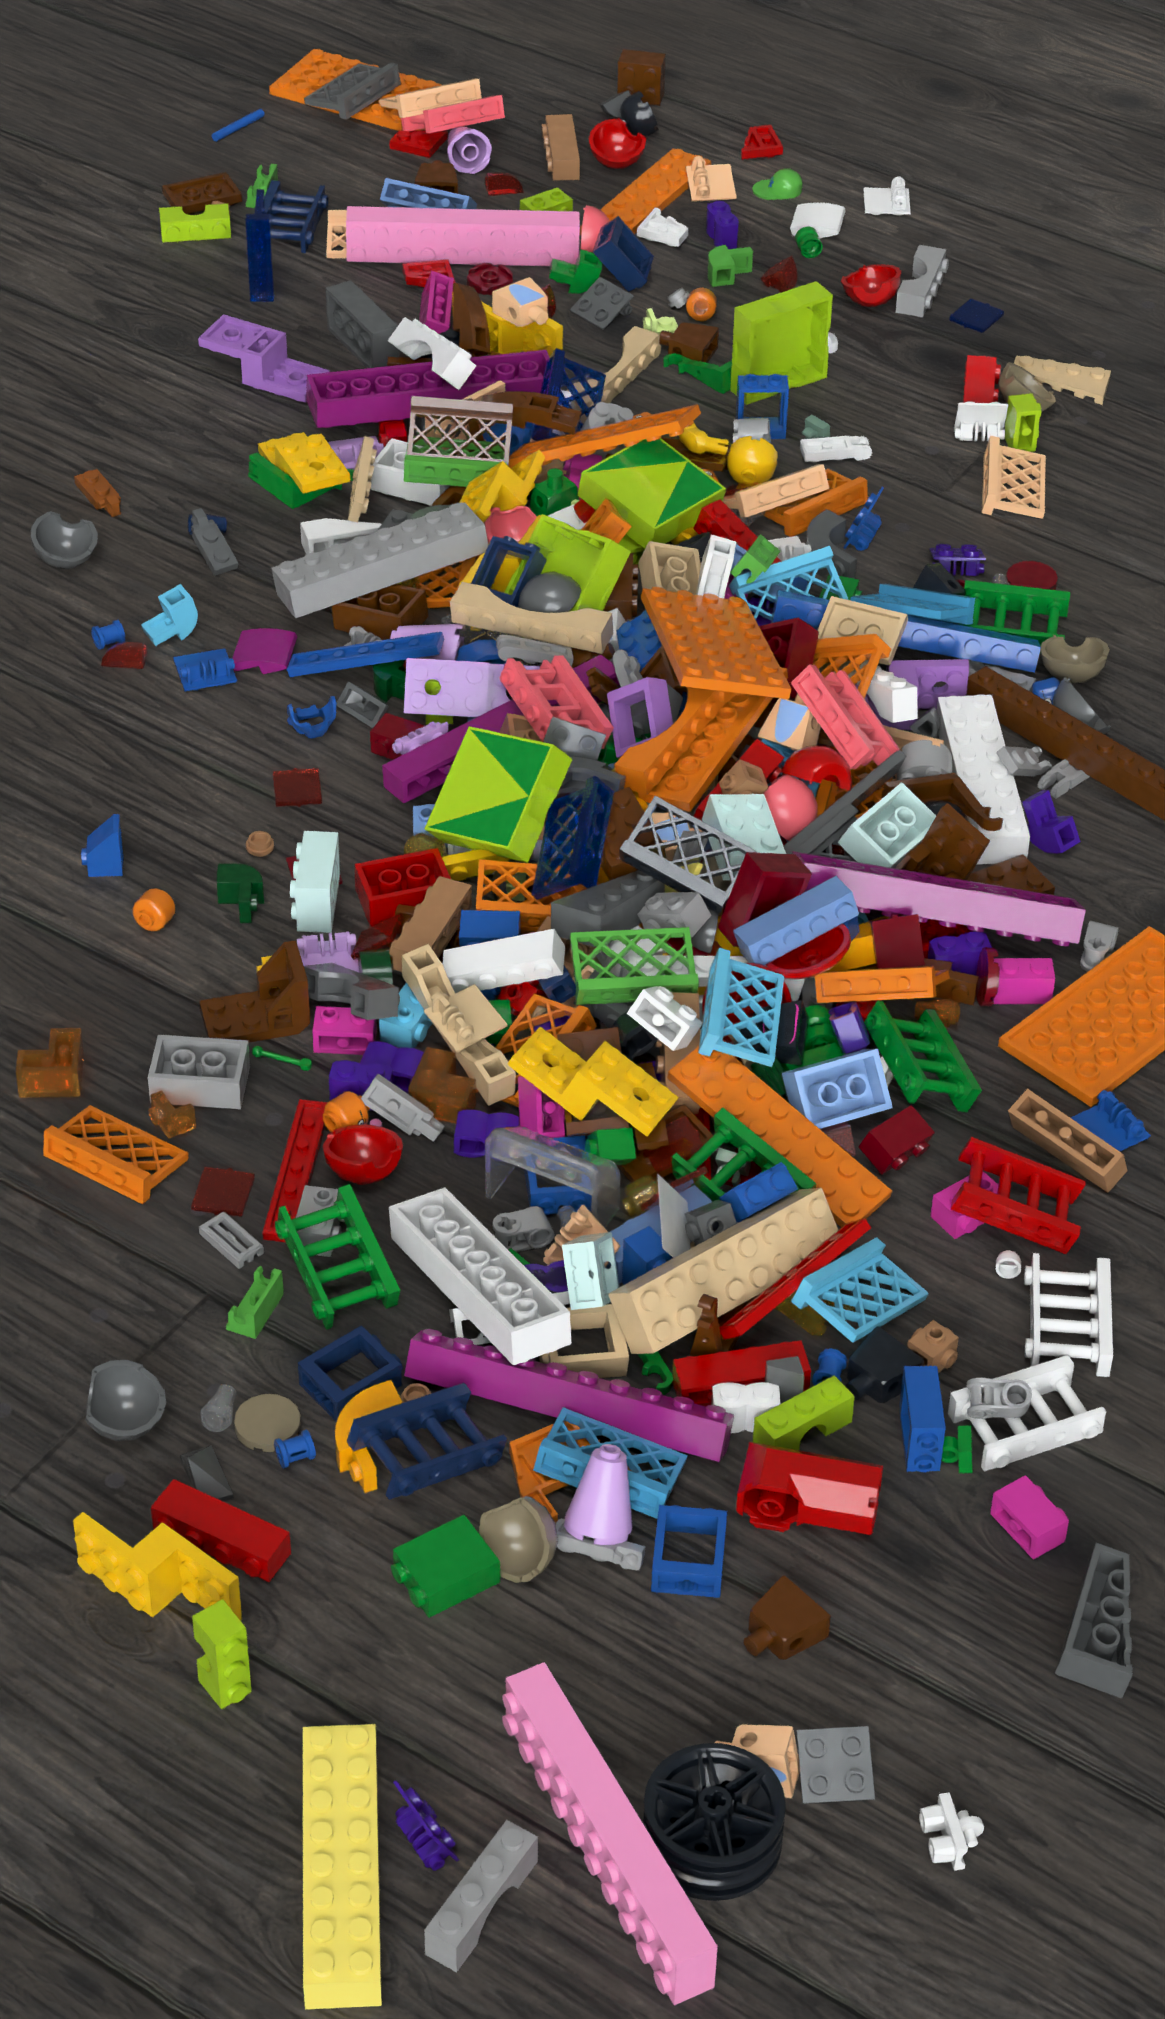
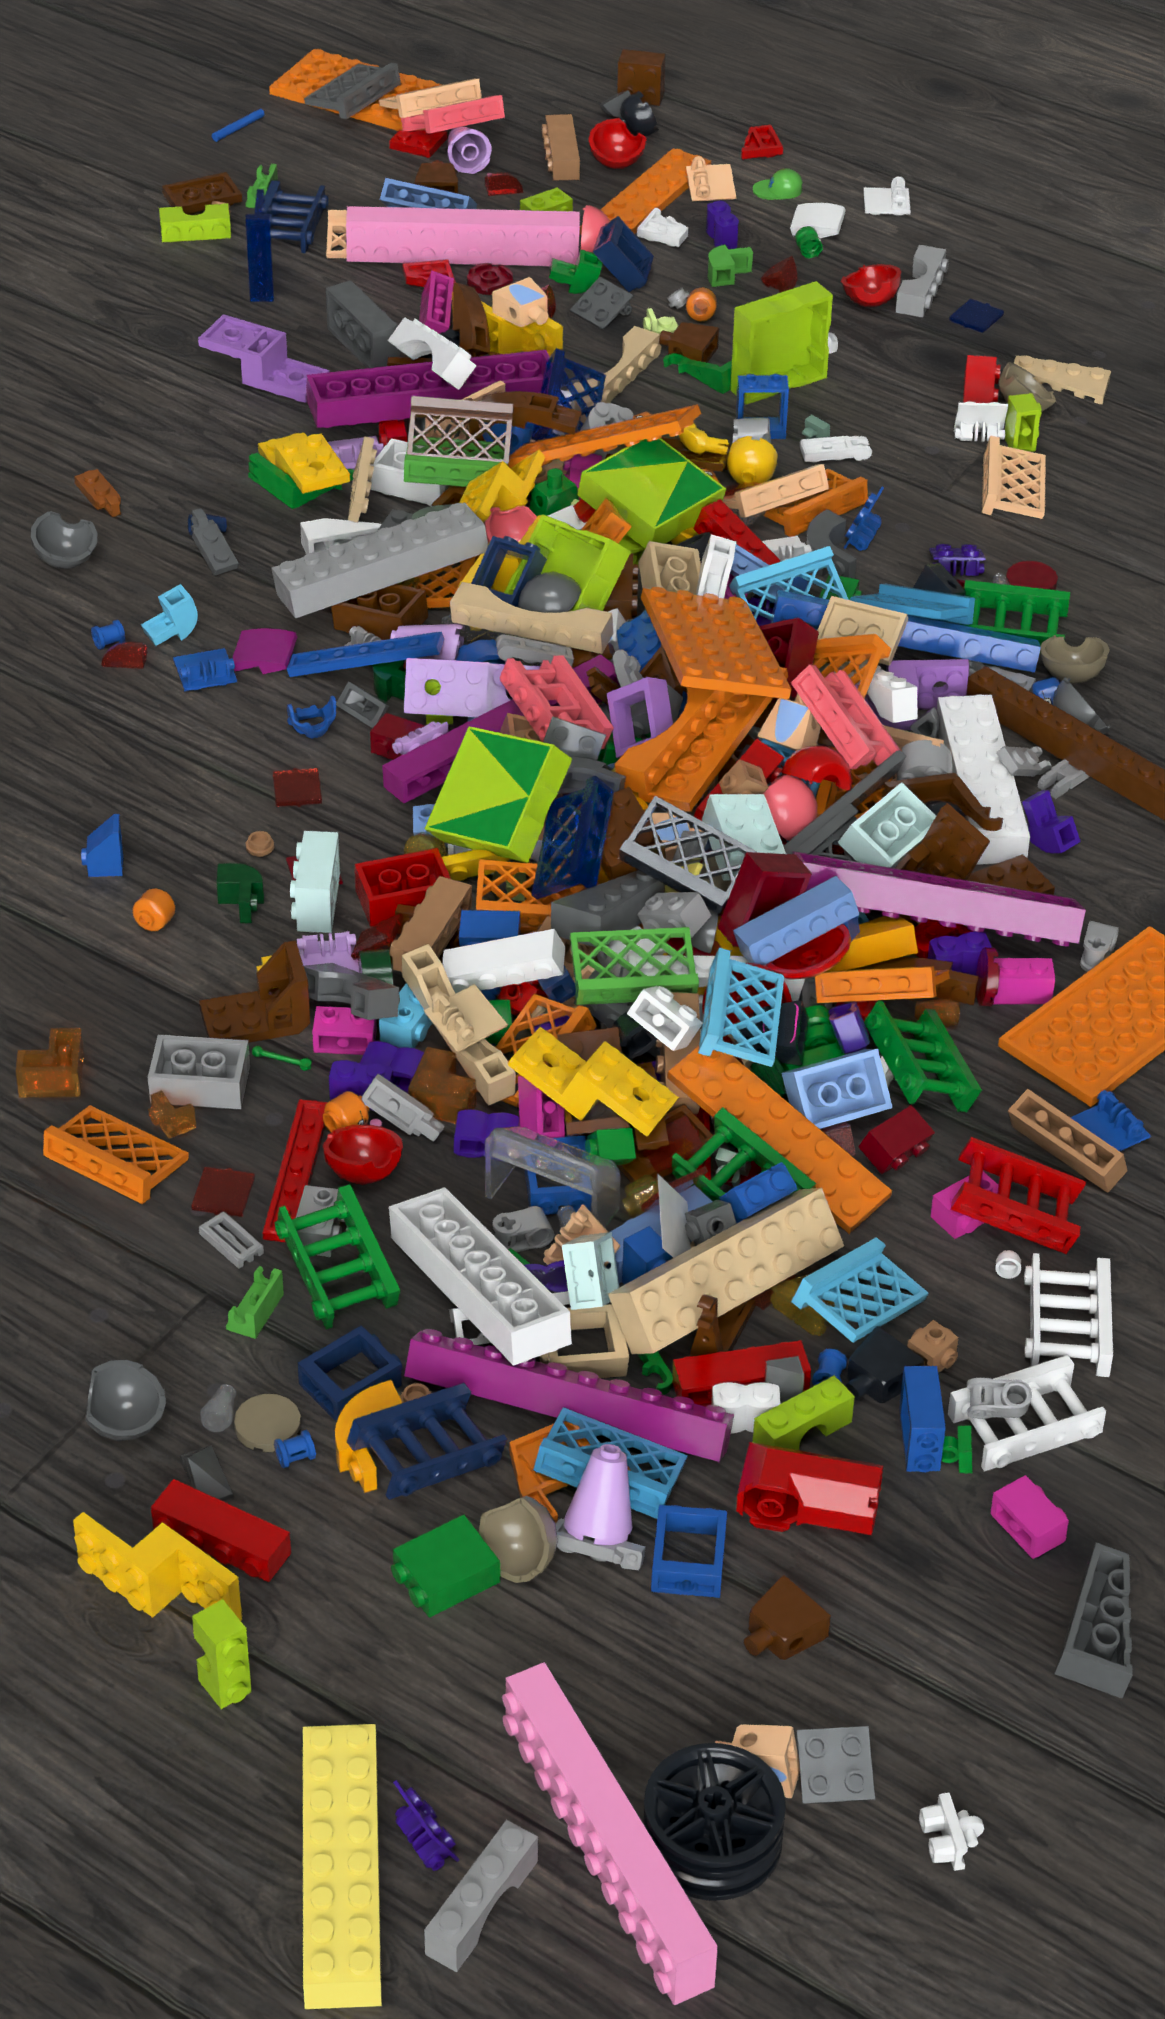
red tile [720,1218,871,1340] -> none
bright green hinge [730,534,780,584] -> none
dark red piece [870,914,925,969] -> none

